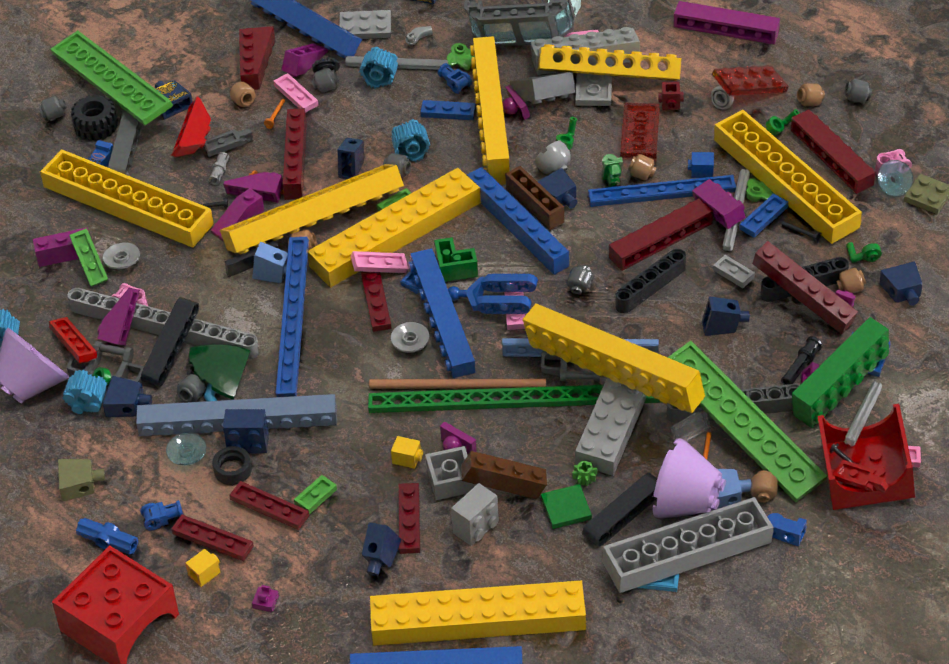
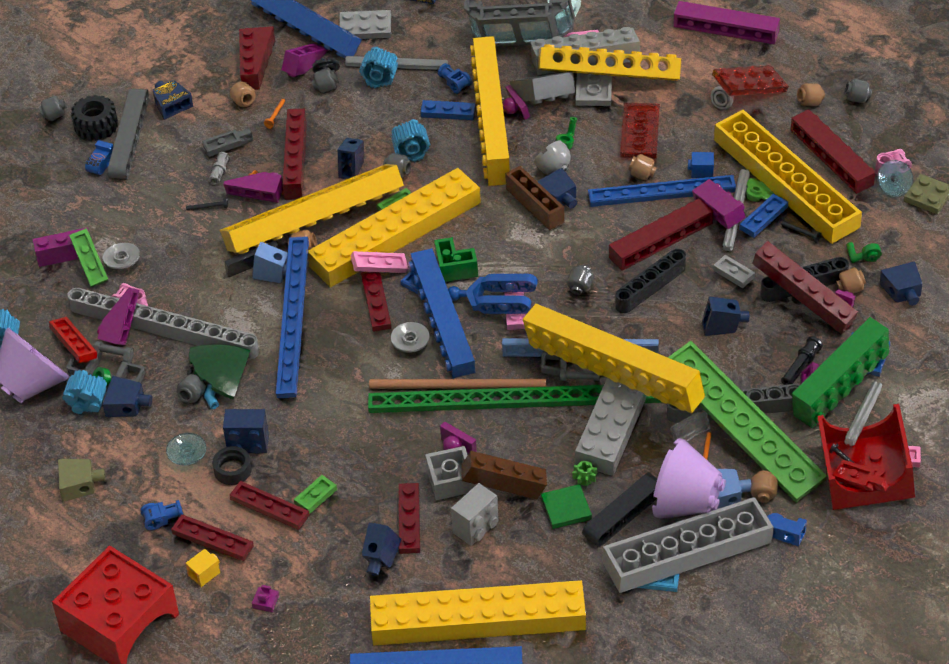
yellow brick [40,149,214,248] -> none
bright green plate [51,30,173,125] -> none
blue piece [76,518,139,555] -> none
sand blue brick [136,394,337,436] -> none
black beam [141,297,199,387] -> none
red wedge [171,97,211,158] -> none
magenta slope [211,188,264,241] -> none
bright pink plate [274,73,319,113] -> none
yellow brick [391,436,423,469] -> none
light grey arm [405,26,433,45] -> none
bright green plate [446,43,474,71] -> none
blue brick [467,167,569,275] -> none
green hips [601,154,623,187] -> none
dark red brick [658,82,684,110] -> none
green plate [766,109,800,135] -> none

